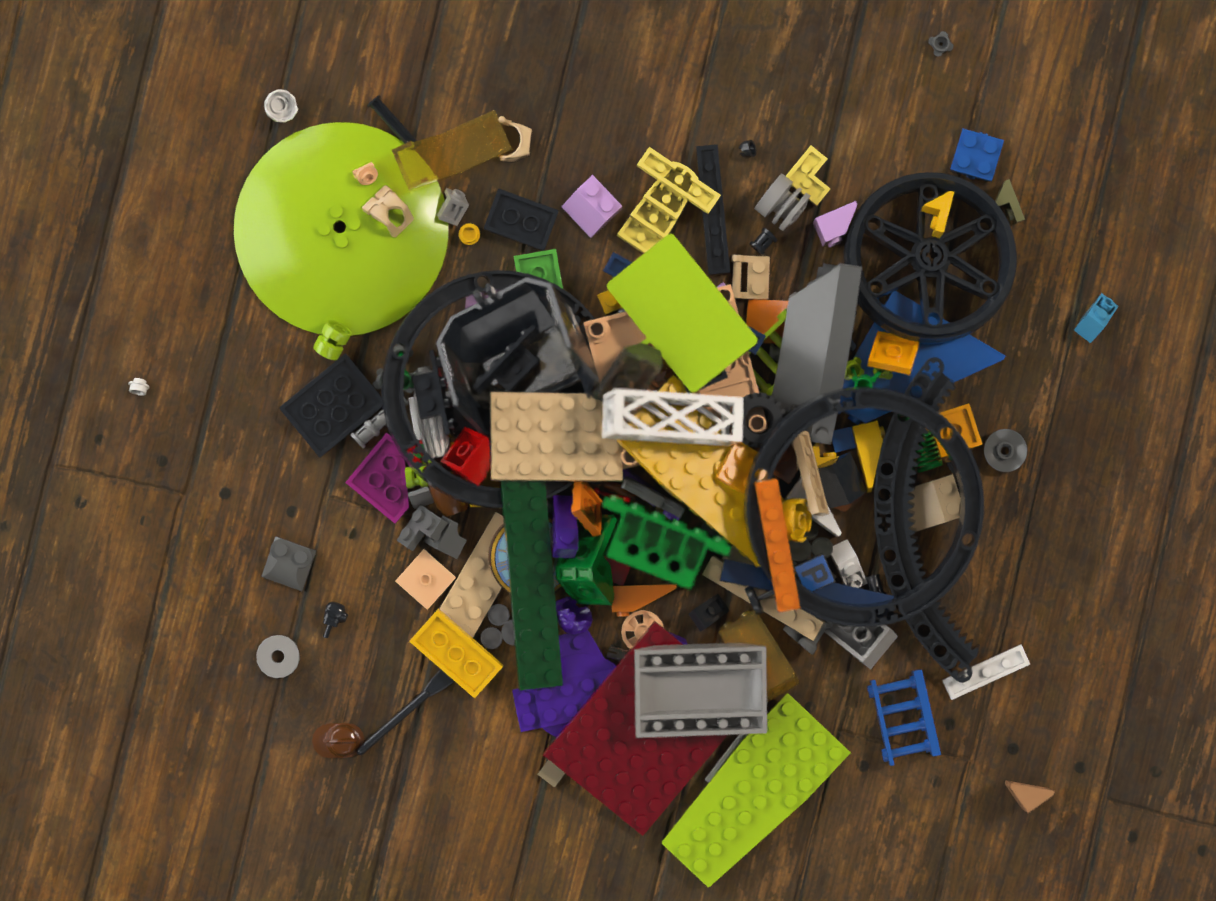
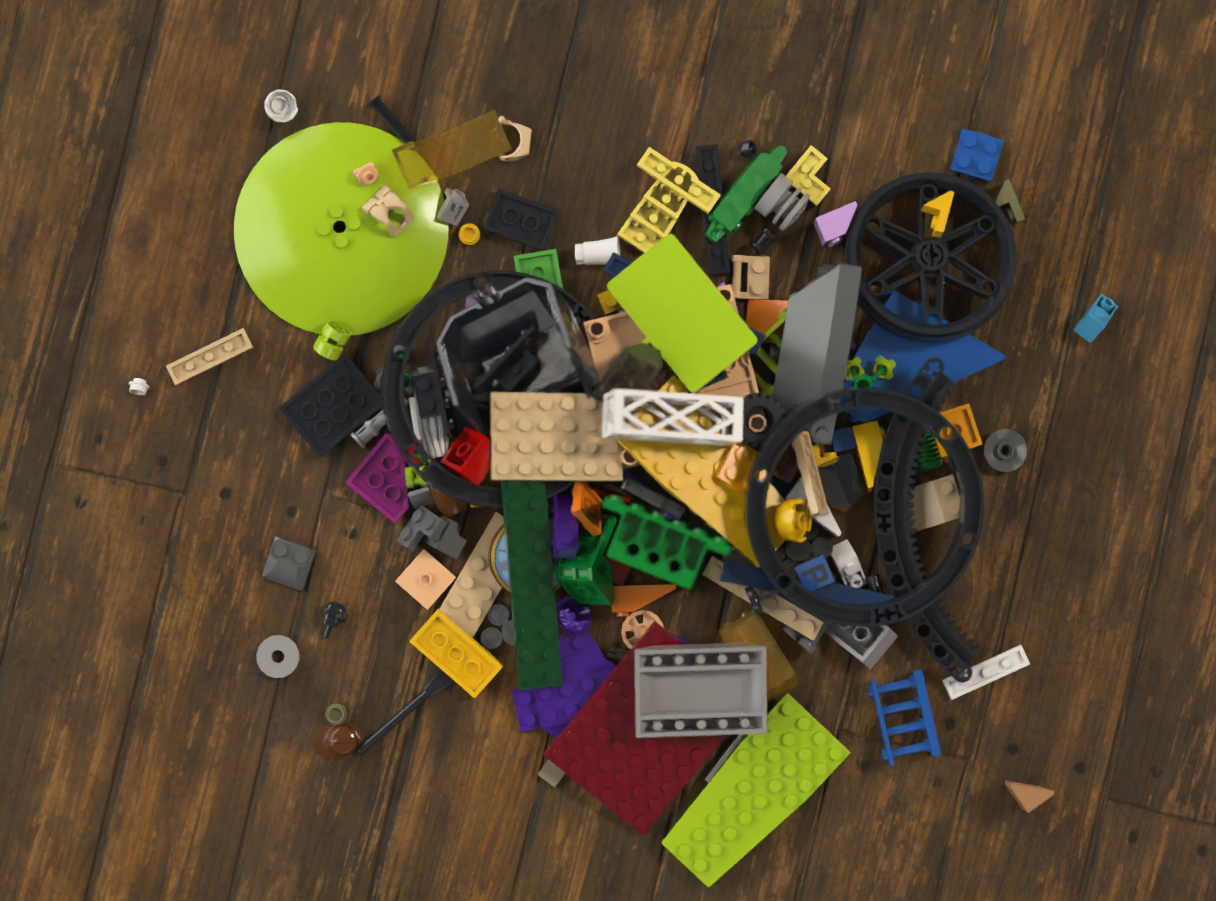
lavender slope [562,175,622,238] -> none
black slope [689,593,730,632] -> none
orange plate [755,478,800,612] -> none
light orange plate [868,331,920,375] -> none
dark grey plate [928,31,953,57] -> none
none -> tan plate [166,328,254,386]
none -> olive plate [325,703,347,725]
none -> white plant [575,236,620,266]
none -> green hinge [705,145,787,243]

